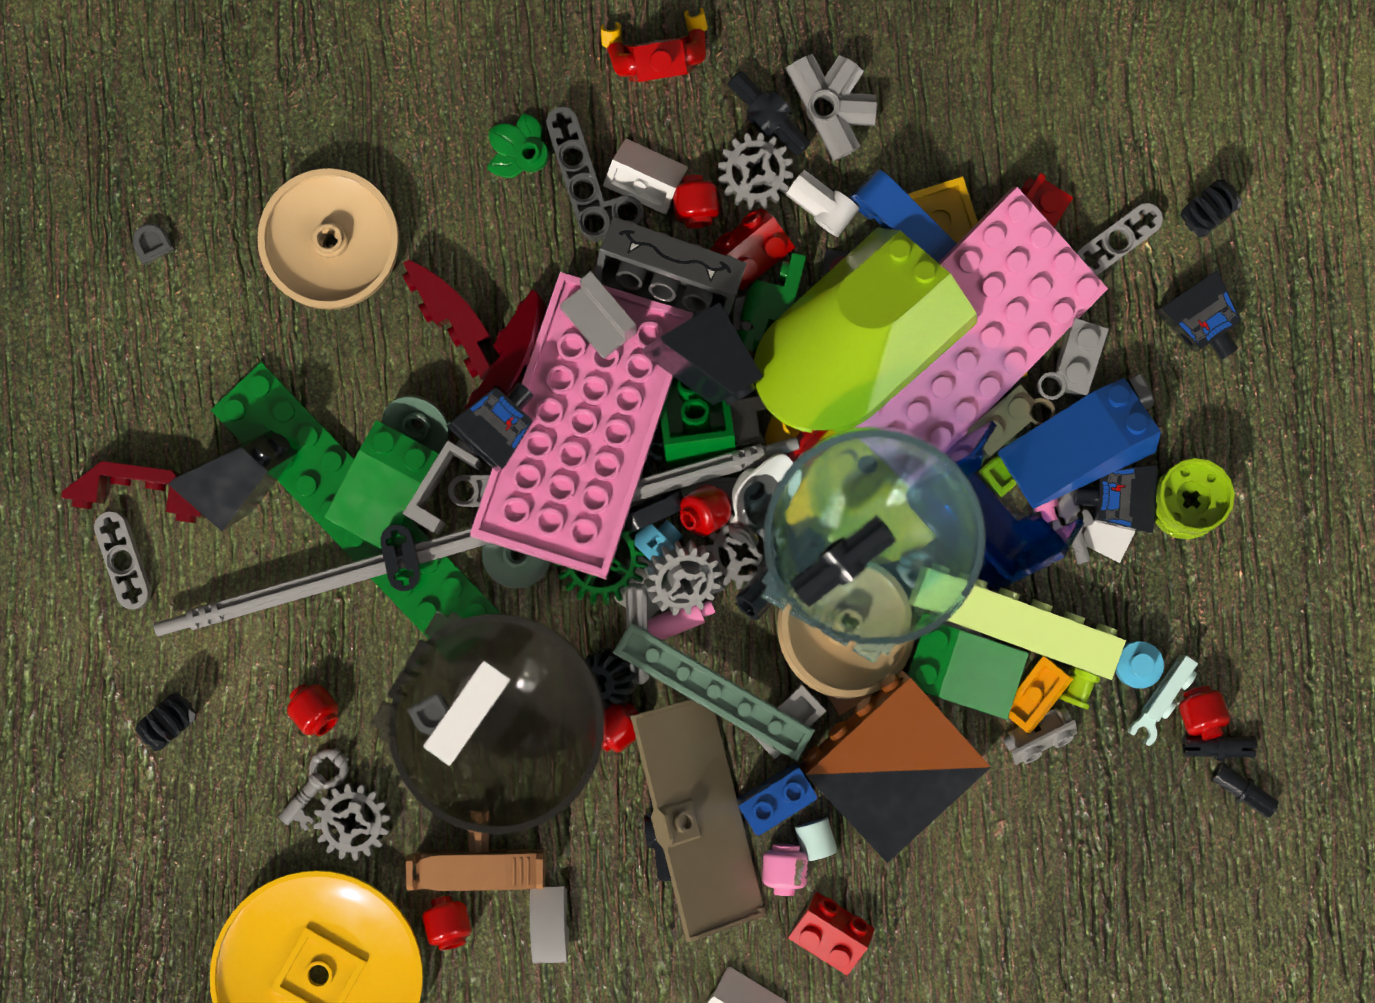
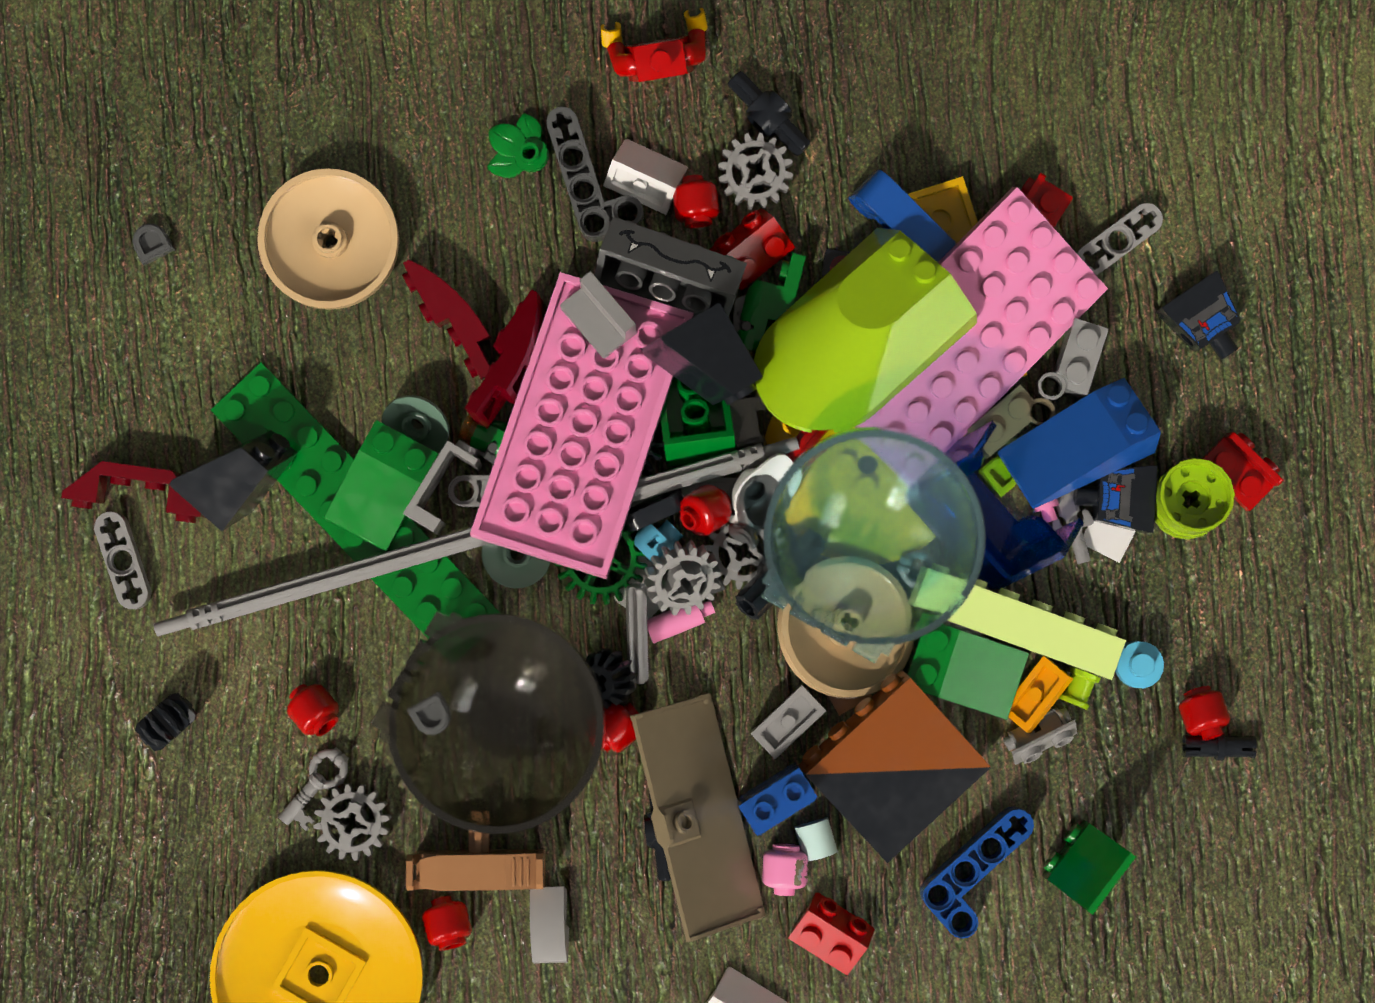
black beam [381,525,422,591] -> none
white sticker [423,661,510,766] -> none
torso [446,382,534,471] -> none
sand green tile [613,622,815,761] -> none
light grey piece [786,54,877,162] -> none
white piece [786,170,859,237] -> none
black piece [790,515,896,607] -> none
dark grey tile [1126,374,1154,410] -> none
light aqua plate [1128,655,1198,746] -> none
black gear [1181,179,1243,237] -> none
black axle [1210,762,1279,818] -> none
none -> blue beam [920,806,1034,939]
none -> green slope [1042,820,1136,915]
none -> red bracket [1202,432,1284,512]

